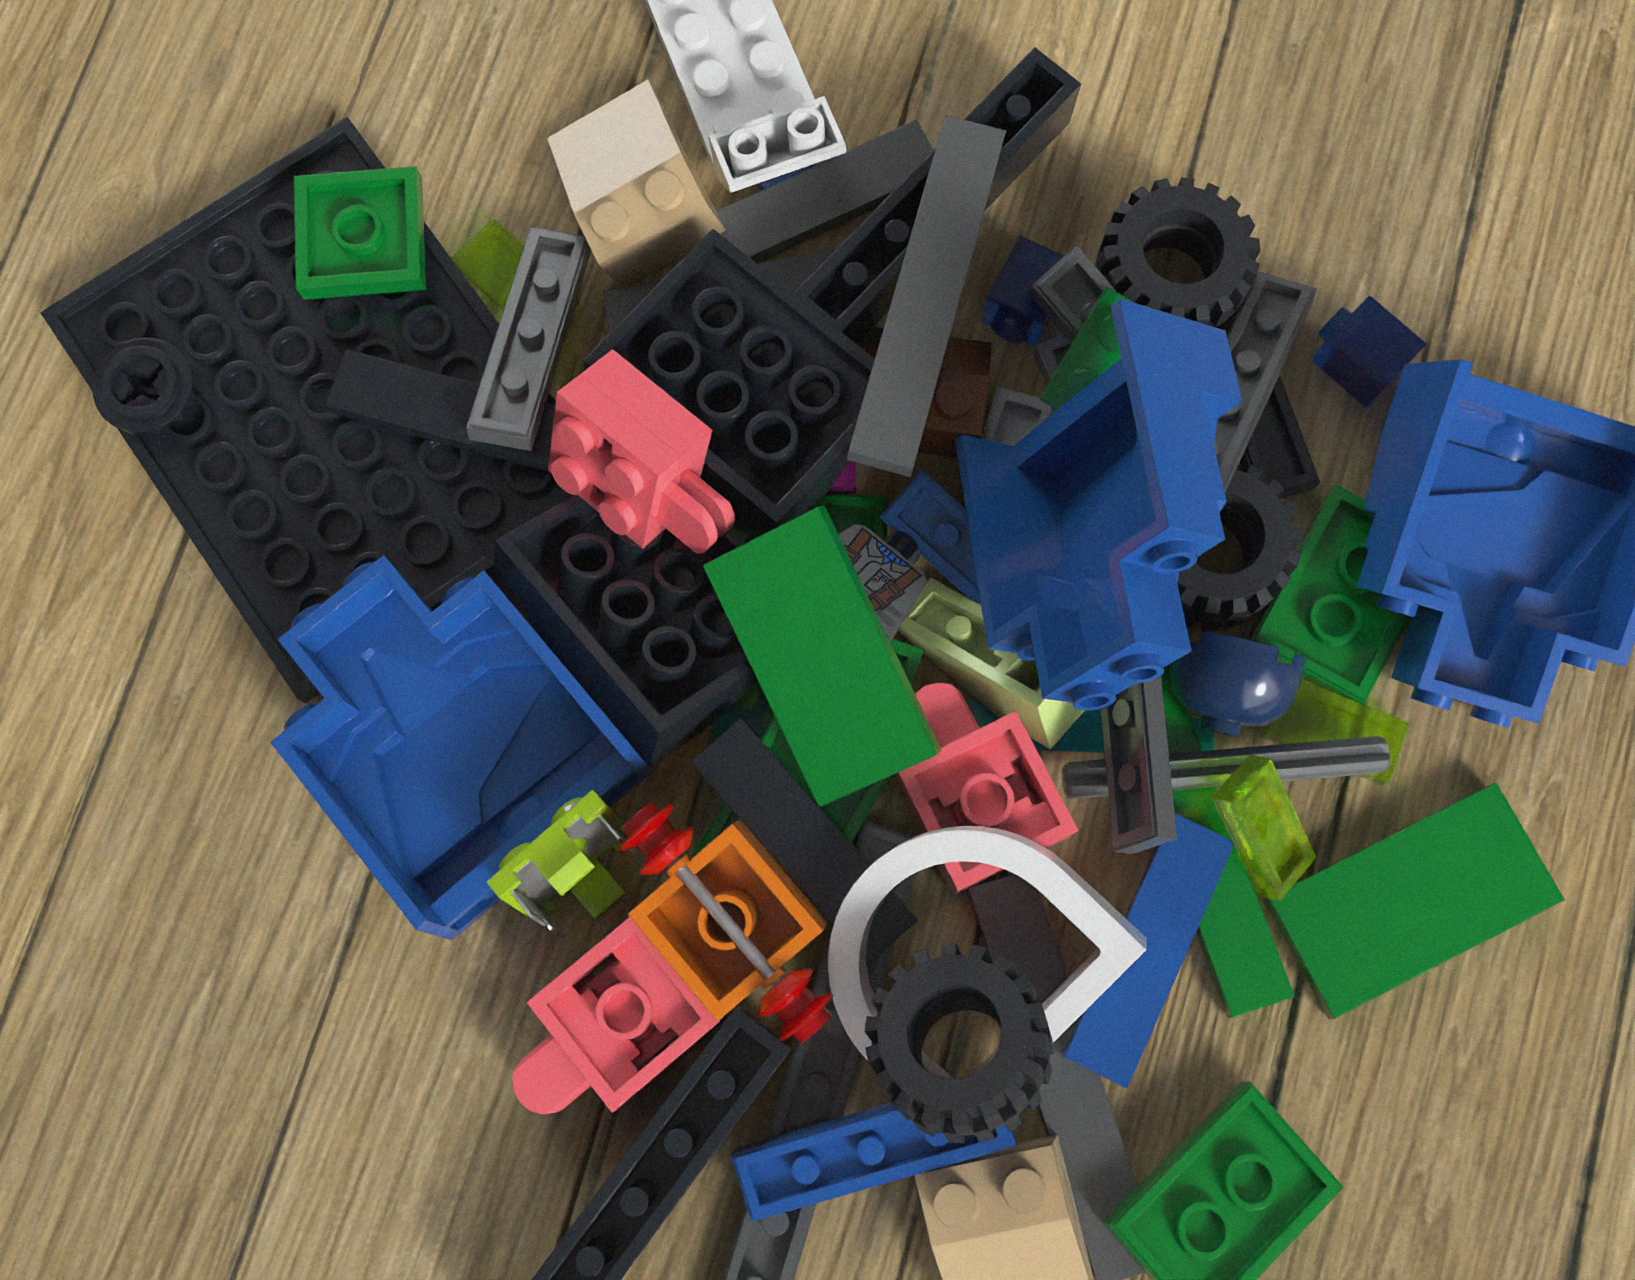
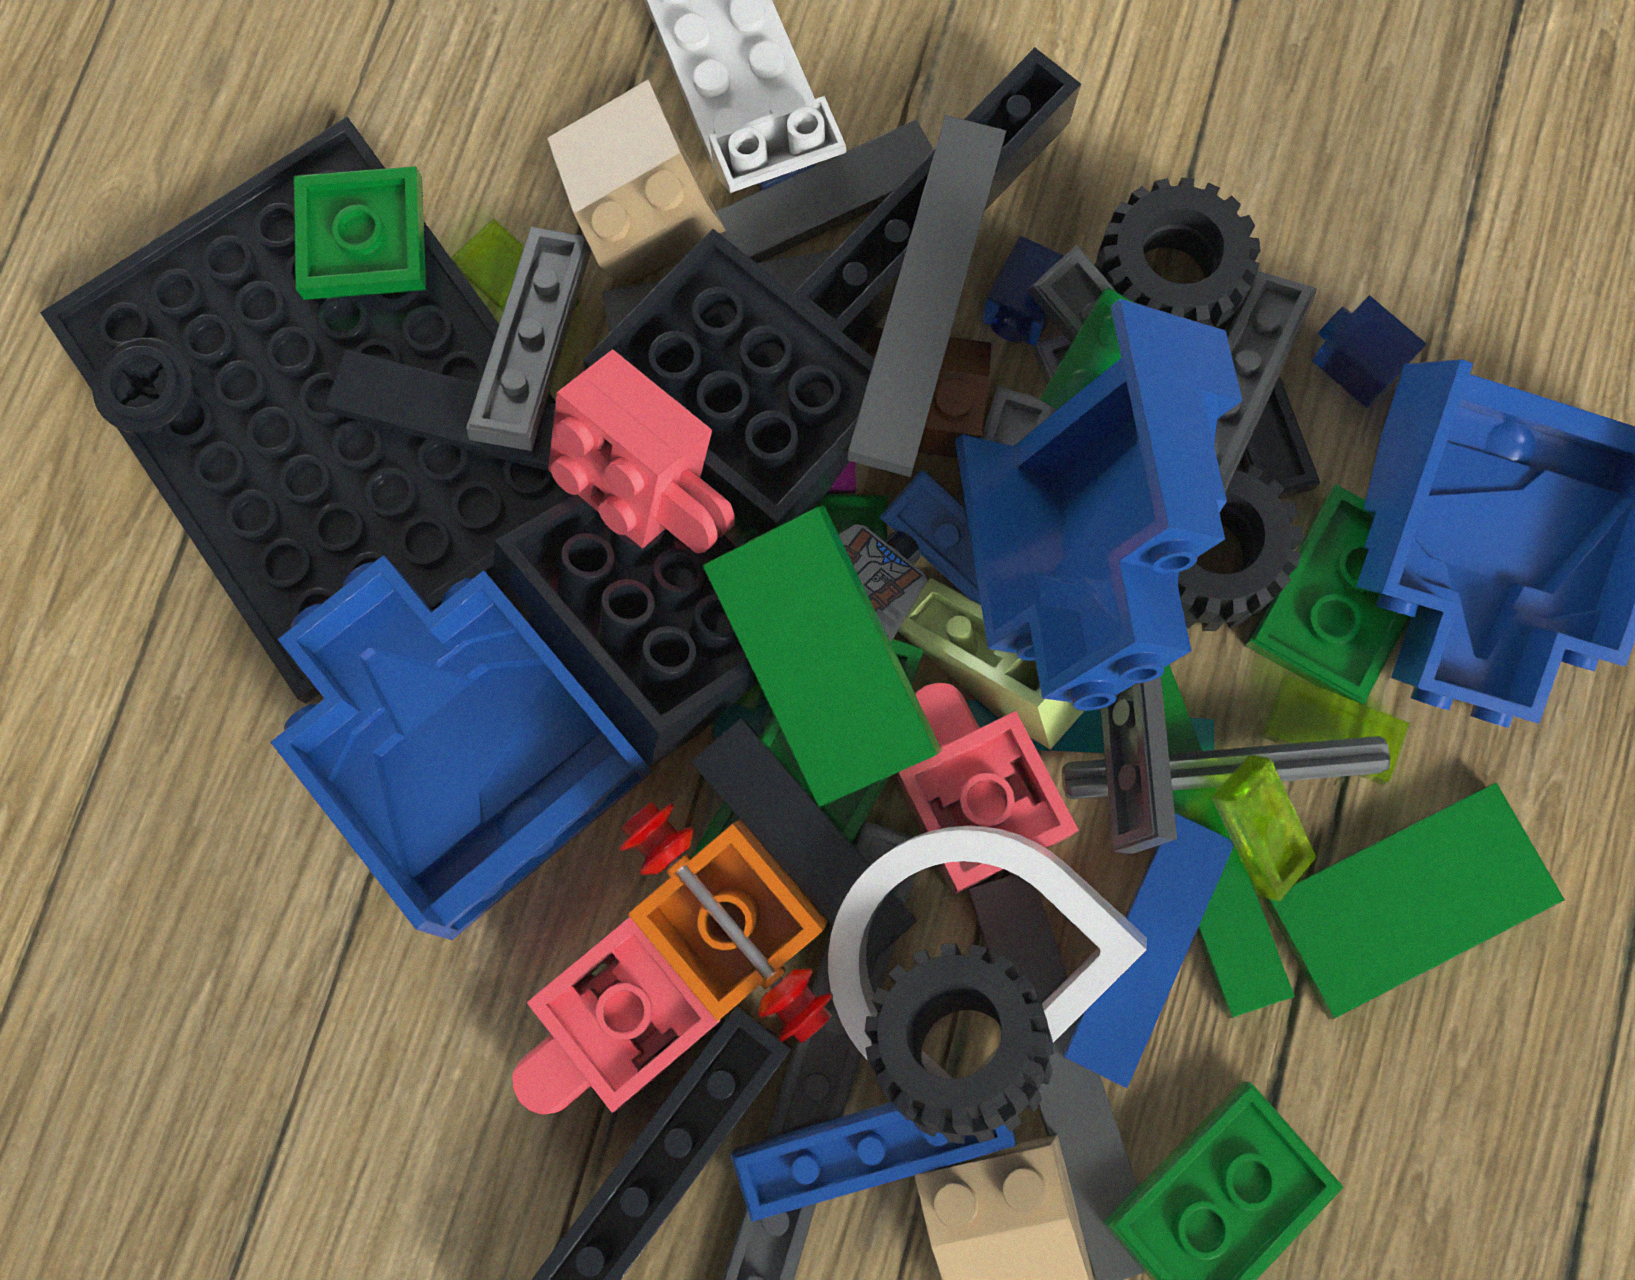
lime piece [487,789,644,939] -> none
dark blue cylinder [1168,629,1307,738] -> none

